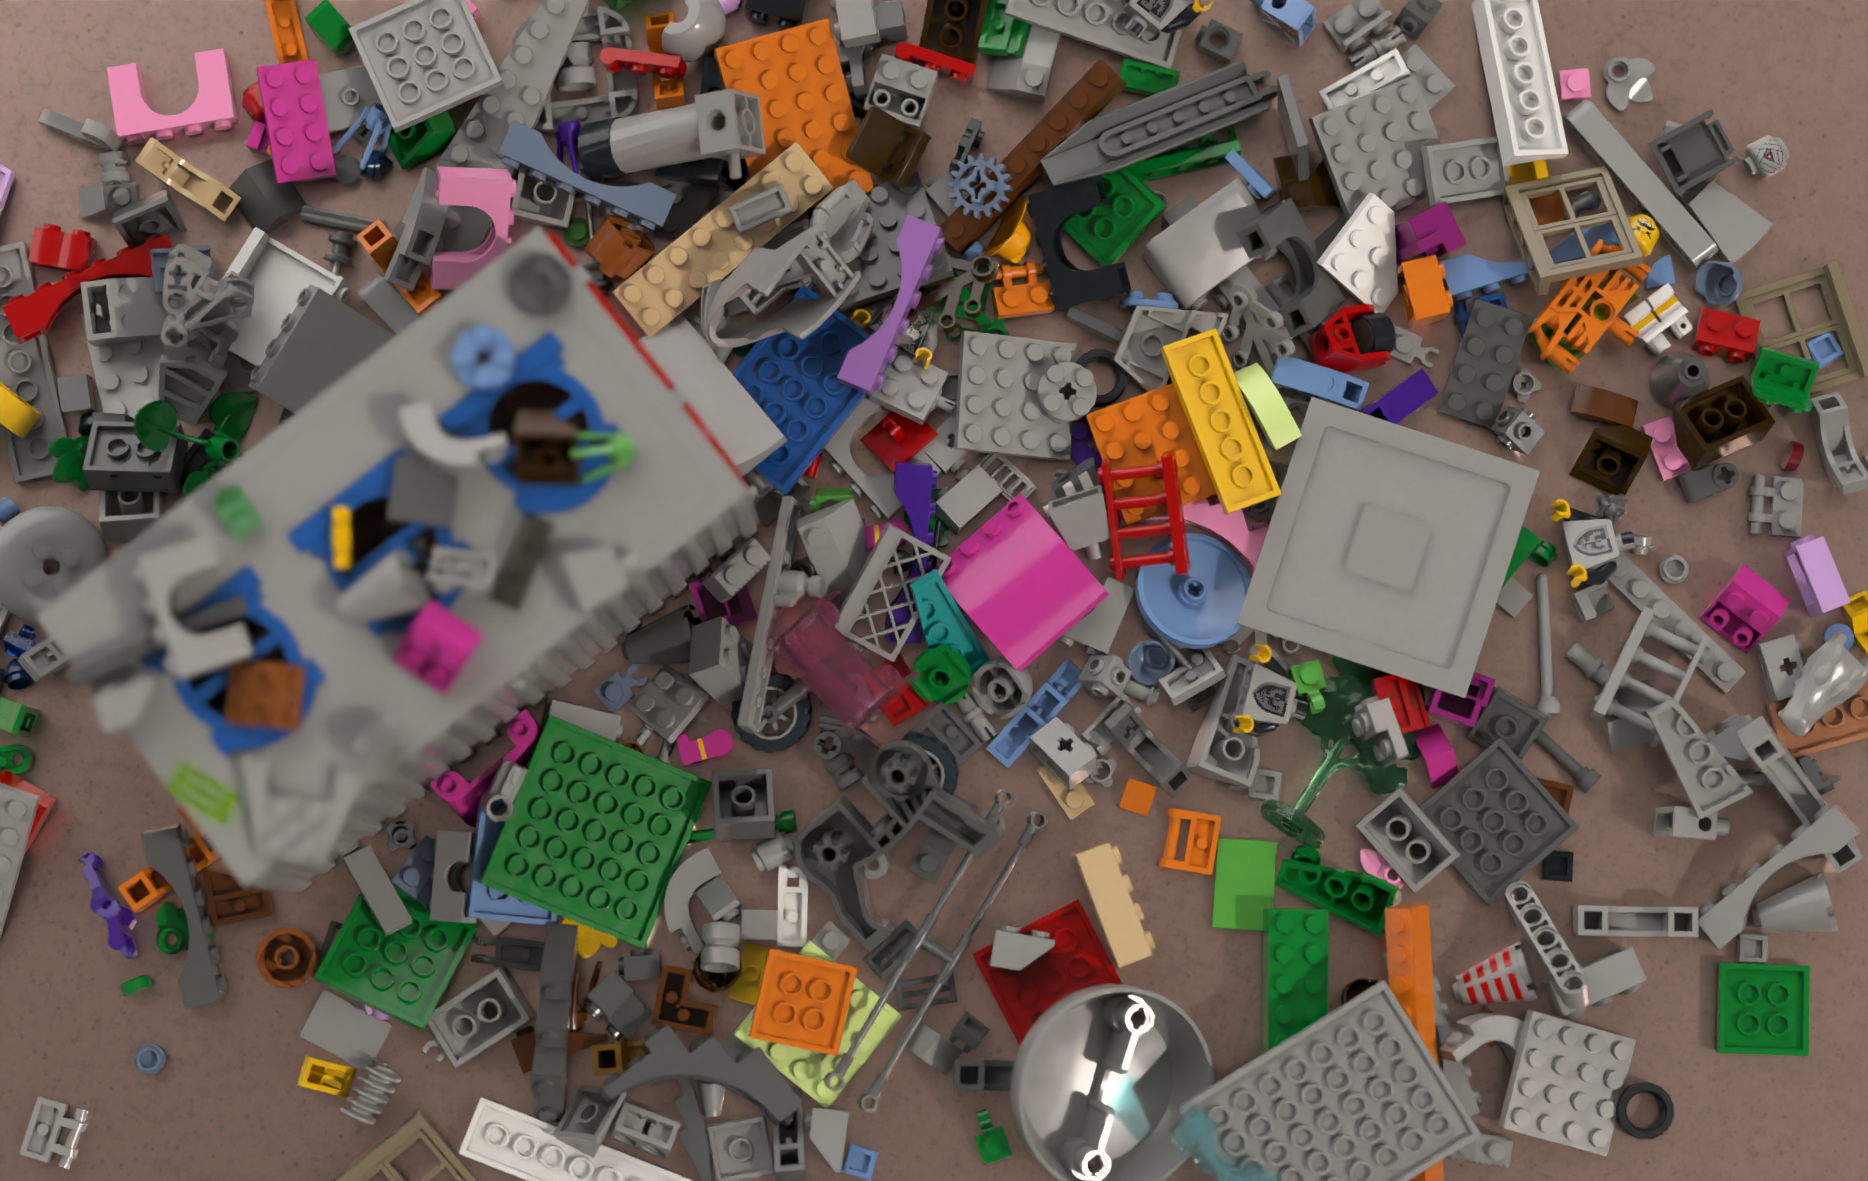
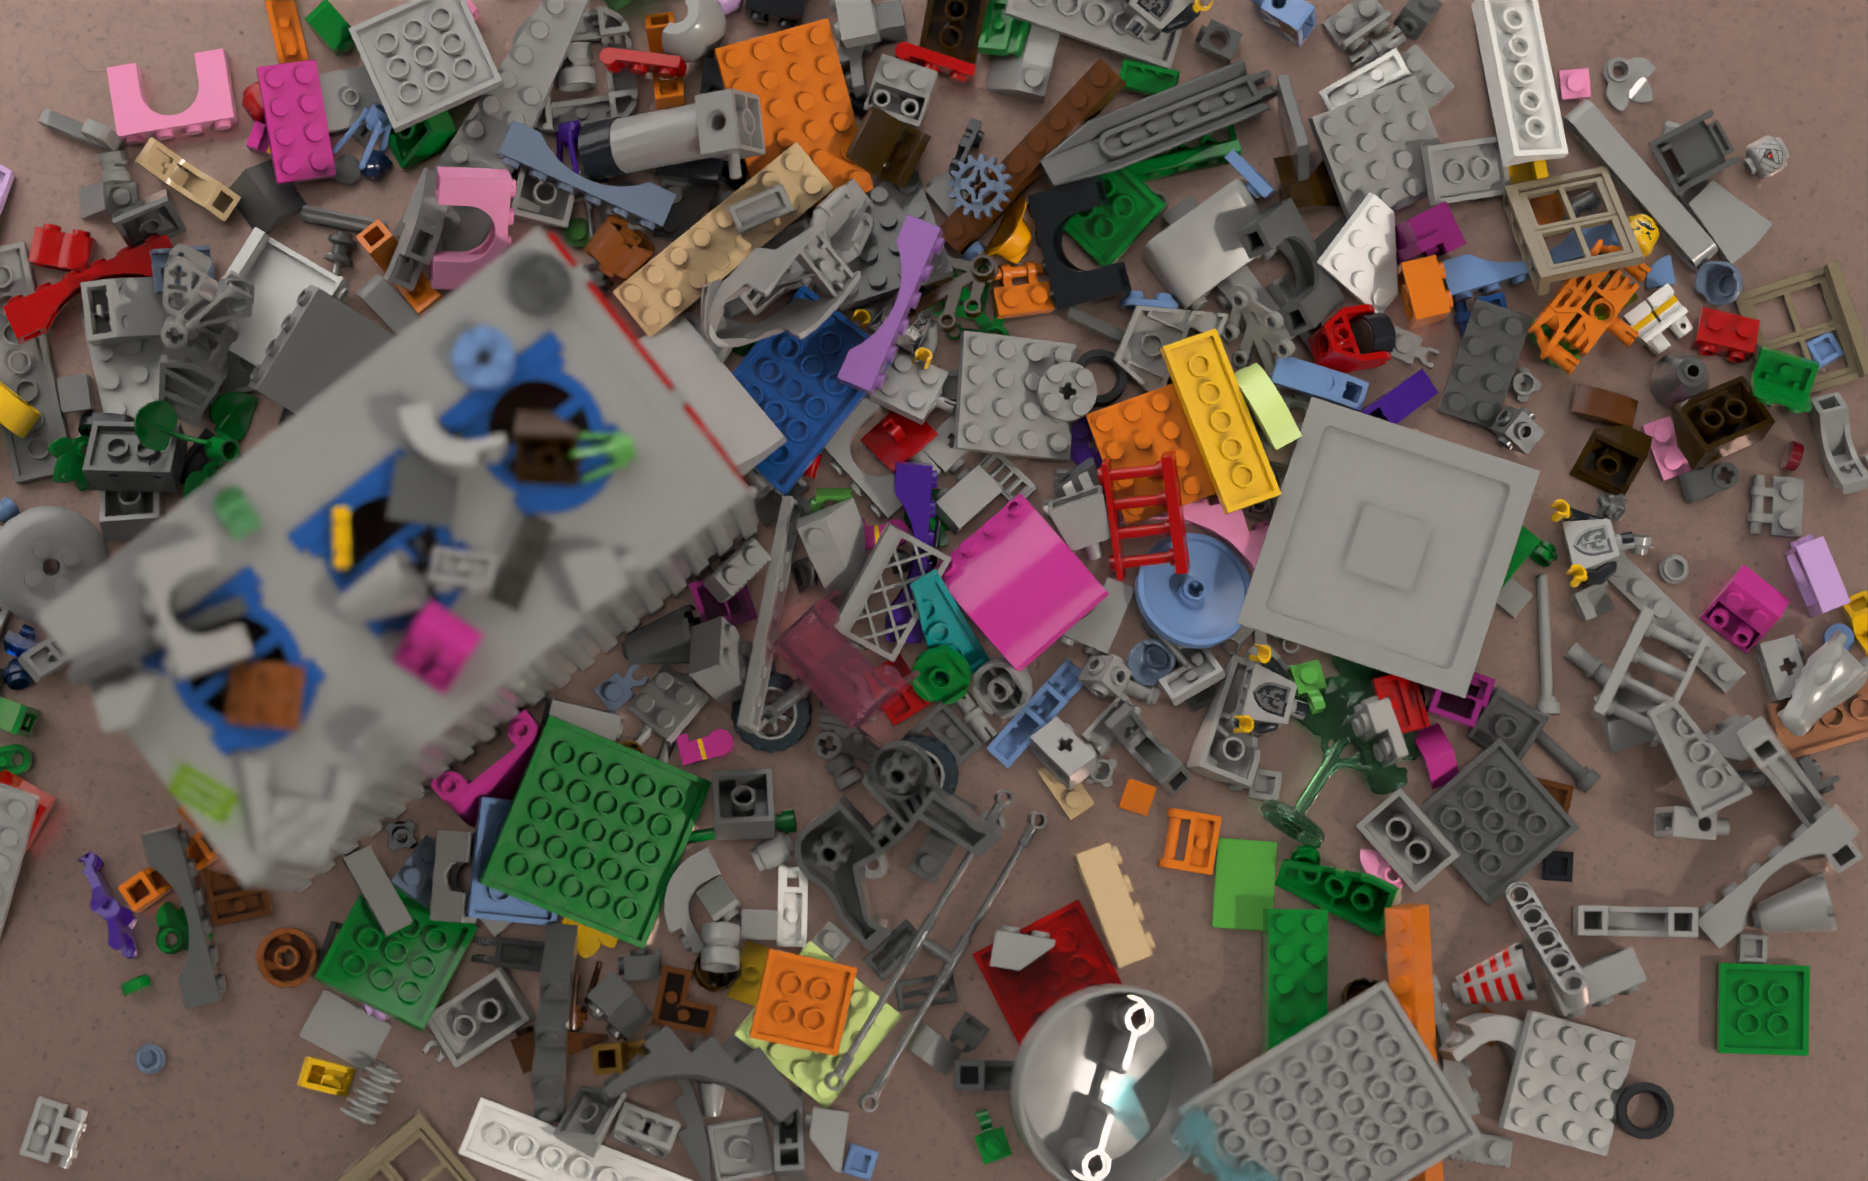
light grey piece [480,758,528,822] -> none
light grey piece [773,570,827,608] -> none

